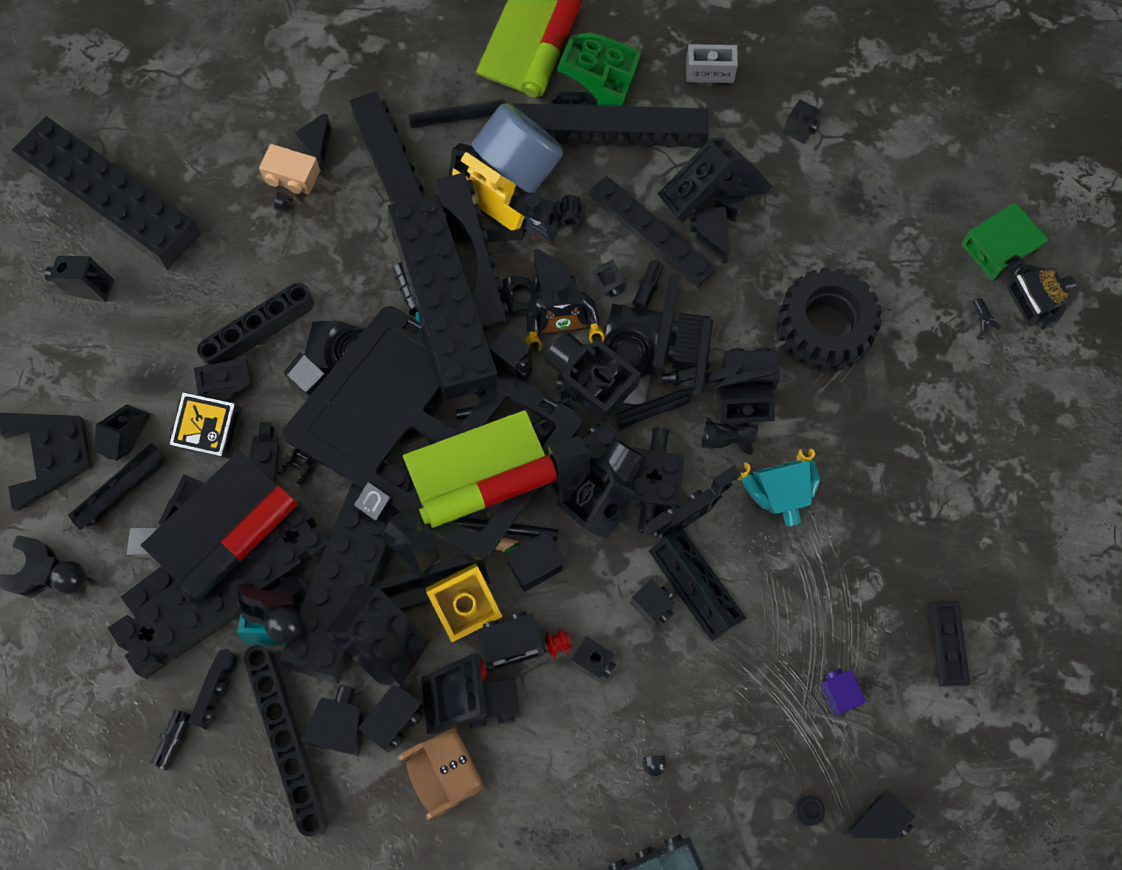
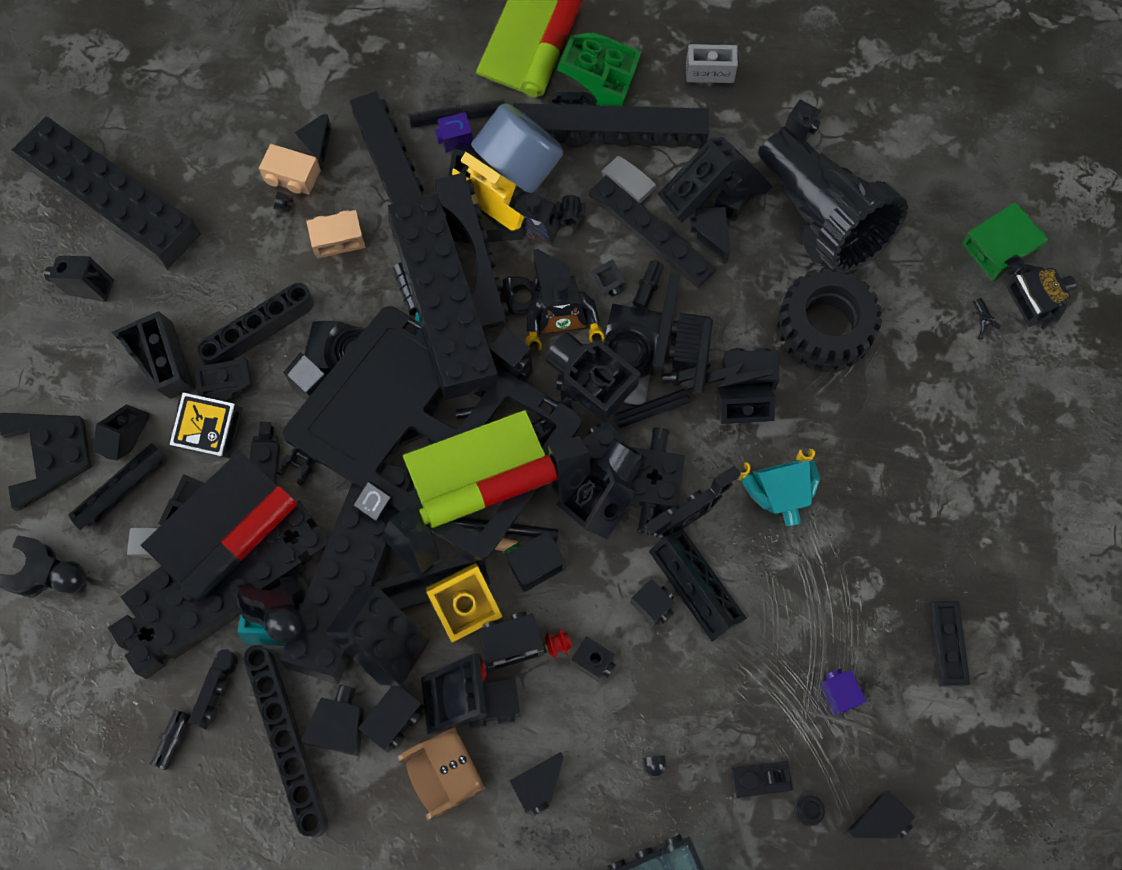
black animal [701,417,758,455] -> none
none -> black wedge [112,311,194,399]
none -> light nougat brick [306,210,366,259]
none -> dark purple brick [435,112,473,153]
none -> black slope [509,752,564,816]
none -> light grey slope [601,156,657,203]
none -> black plate [731,761,793,799]
none -> black cone [758,126,908,273]

